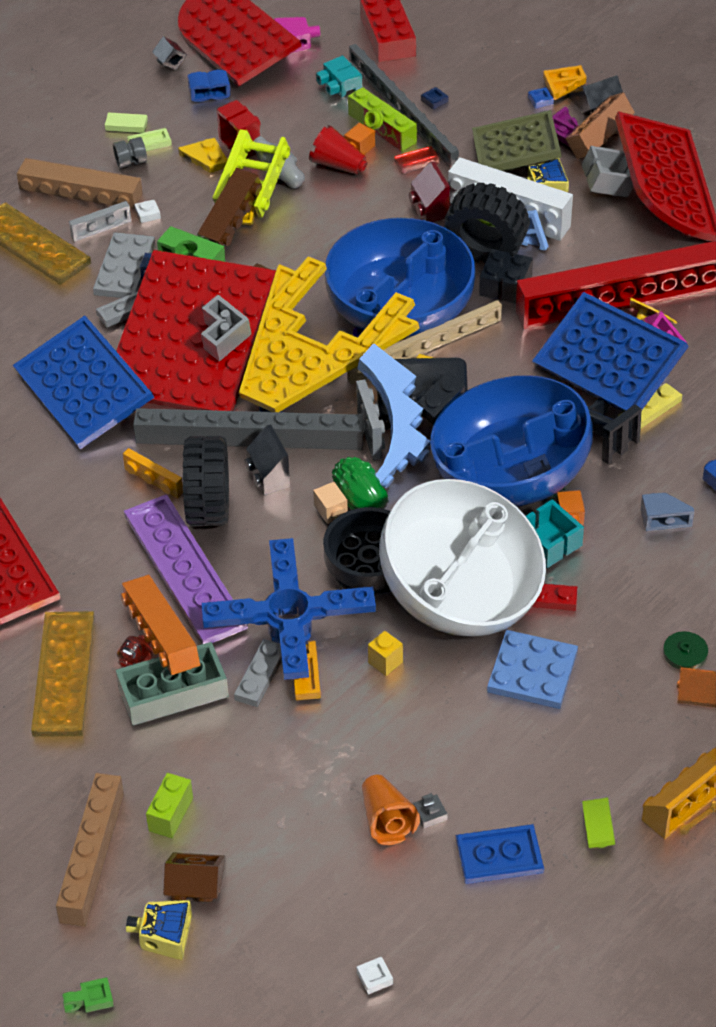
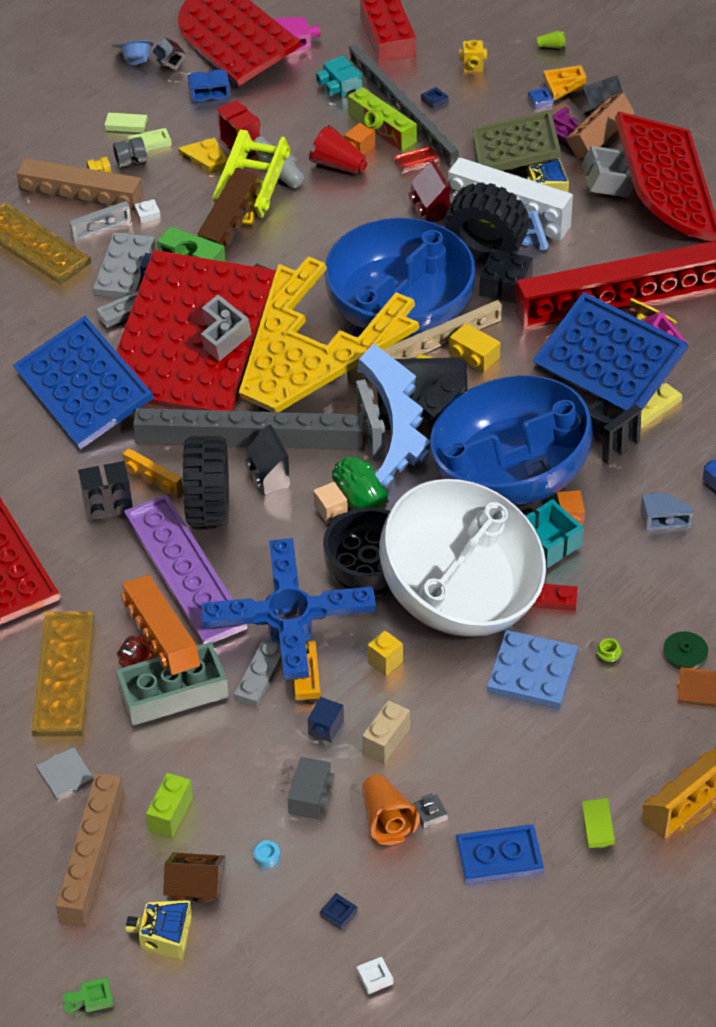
none -> light grey piece [36,747,94,799]
none -> black piece [78,461,133,521]
none -> yellow wheel [86,156,111,173]
none -> medium blue piece [111,40,154,66]
none -> medium azure tile [253,840,280,868]
none -> dark grey brick [287,757,335,819]
none -> dark blue brick [307,697,344,742]
none -> dark blue tile [320,893,358,930]
none -> tan brick [362,700,410,764]
none -> yellow brick [449,323,501,372]
none -> yellow brick [459,40,487,72]
none -> lime cone [537,30,566,49]
none -> lime plate [596,638,621,662]

